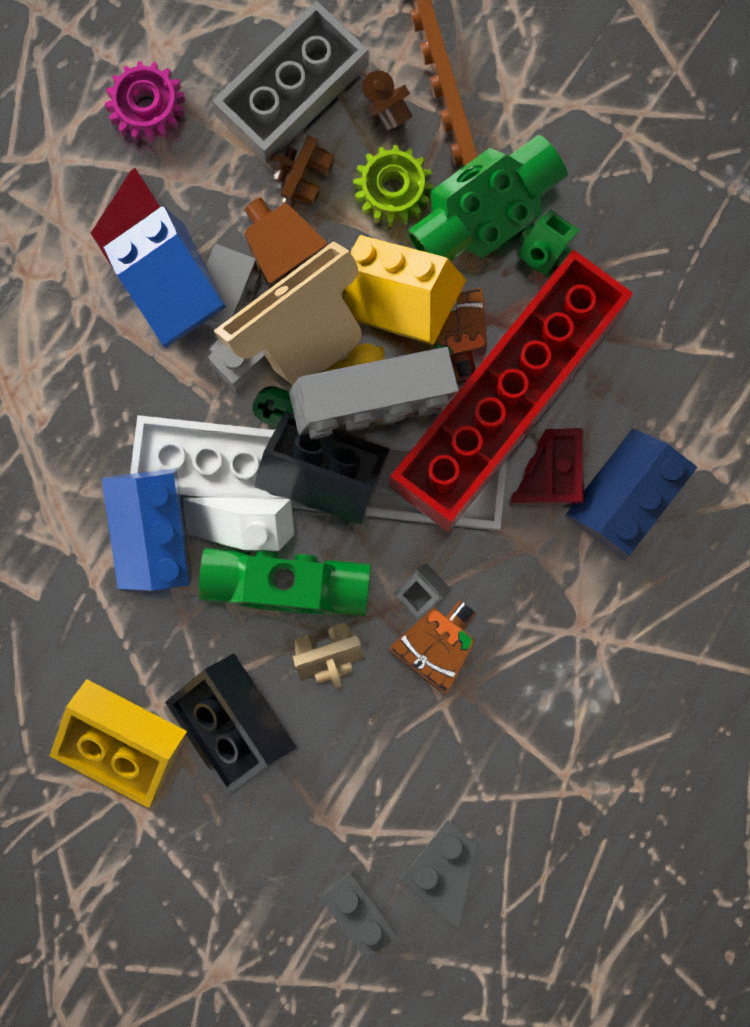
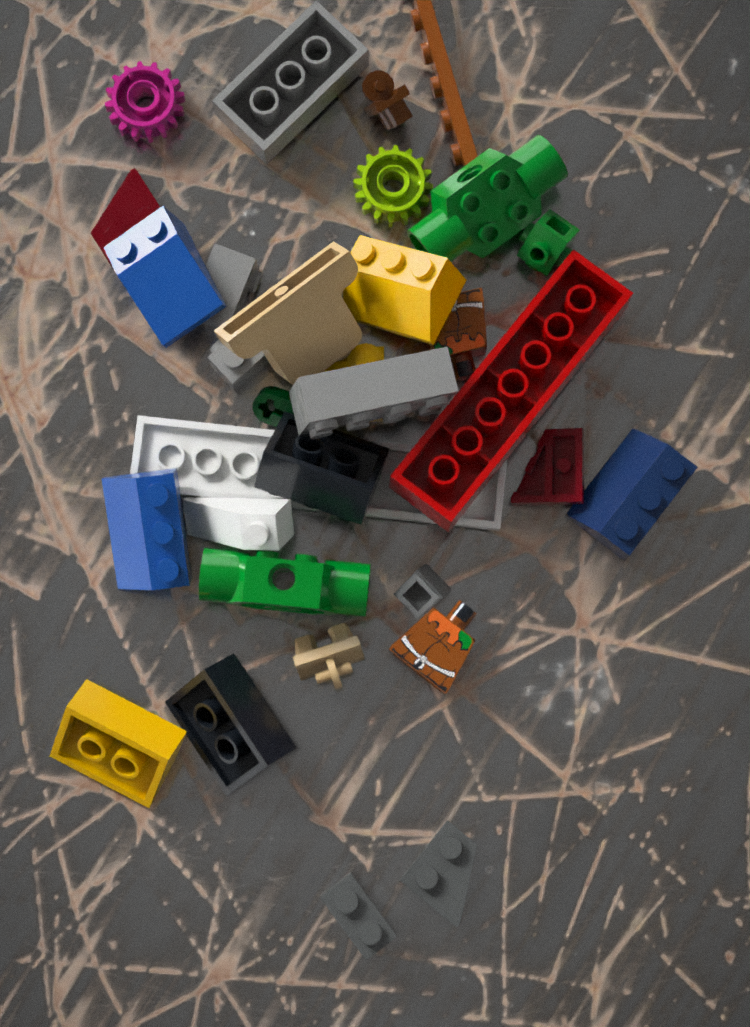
dark orange torso [244,197,328,289] -> none
reddish brown hips [269,135,334,208] -> none

